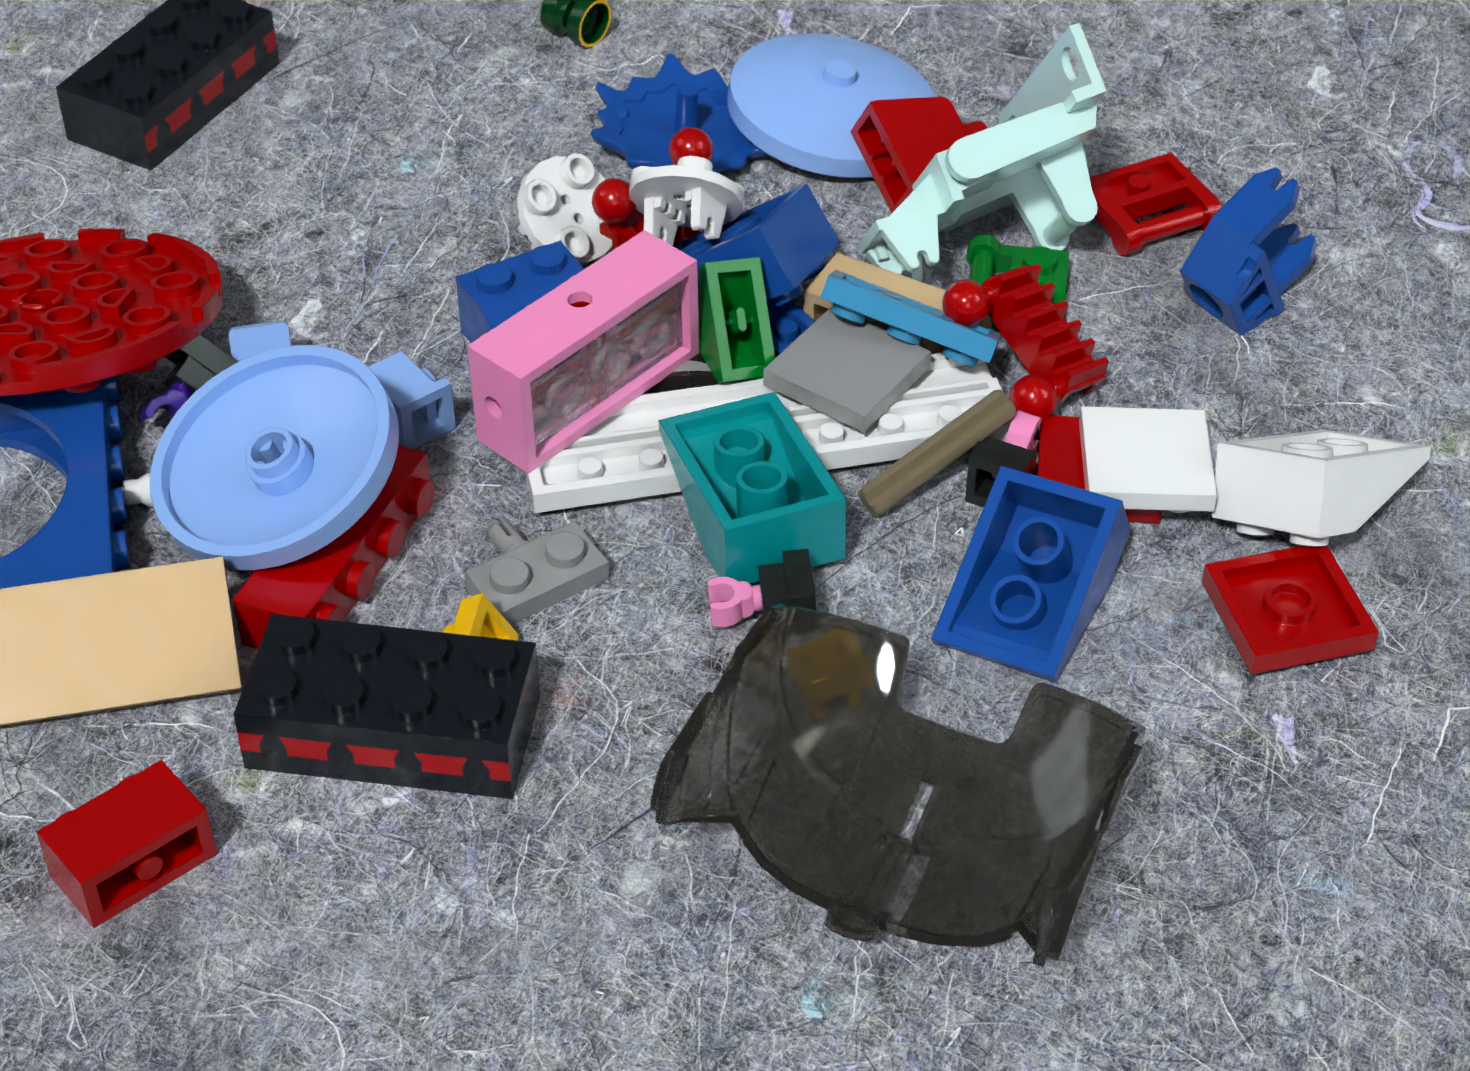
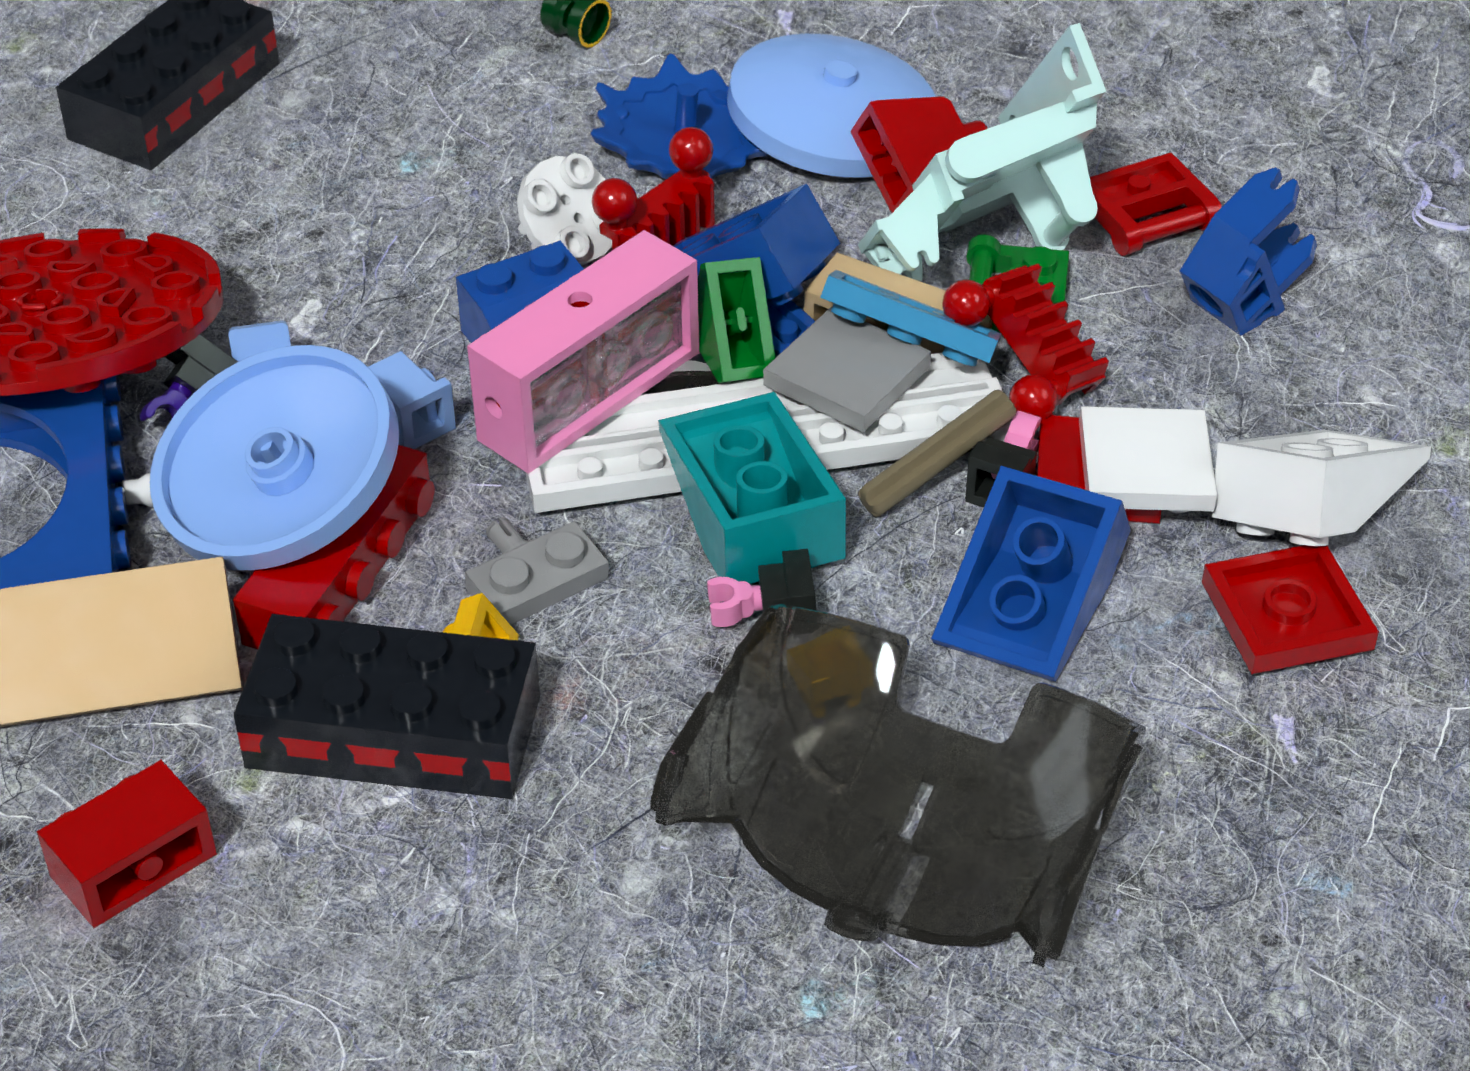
white plate [629,156,745,246] -> none

